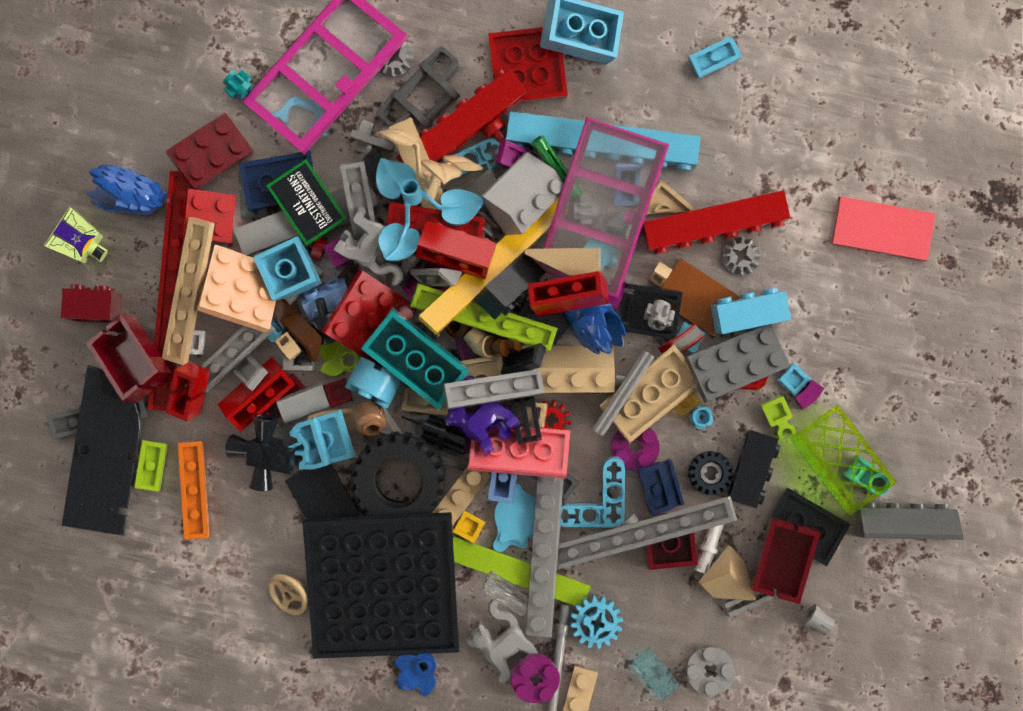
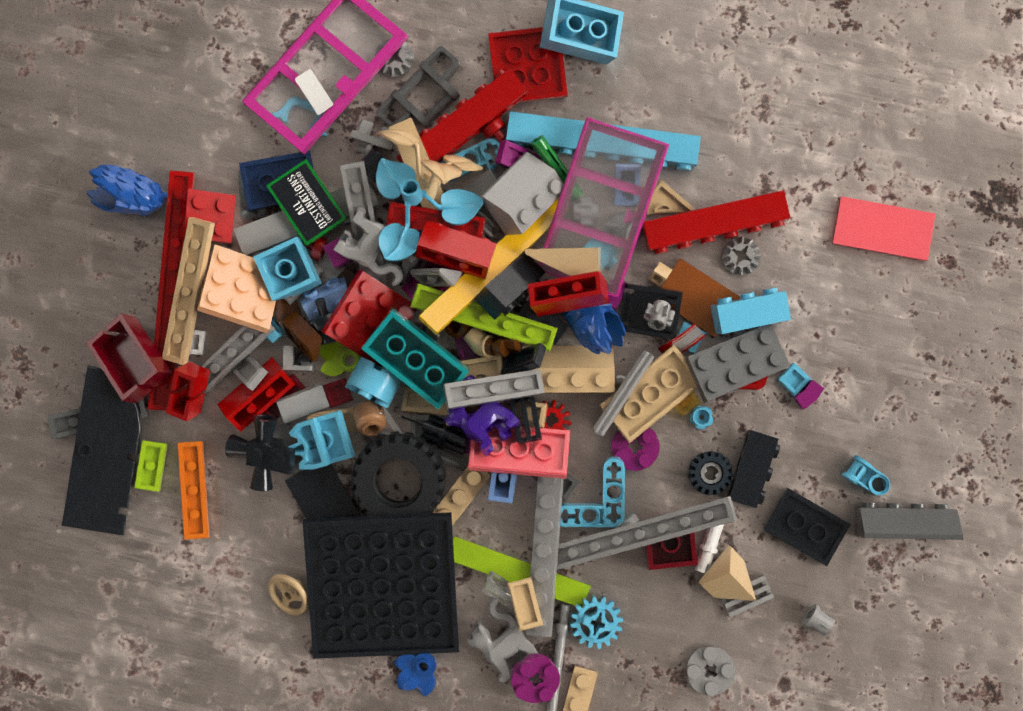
torso [44,207,108,263] -> none
dark red brick [61,284,122,323] -> none
dark red plate [166,112,254,190] -> none
teal gear [223,69,253,100] -> none
tan piece [275,332,303,361] -> none
yellow plate [453,510,486,543] -> none
medium azure tile [493,483,536,552] -> none
clear light blue tile [630,647,681,701] -> none
dark blue plate [637,458,685,516] -> none
medium azure plate [688,36,742,79] -> none
dark red piece [750,516,820,604] -> none
lime plate [760,394,796,441] -> none
clear neon green fence [791,404,897,517] -> none
none -> white sticker [295,69,333,115]
none -> tan tile [507,577,543,631]

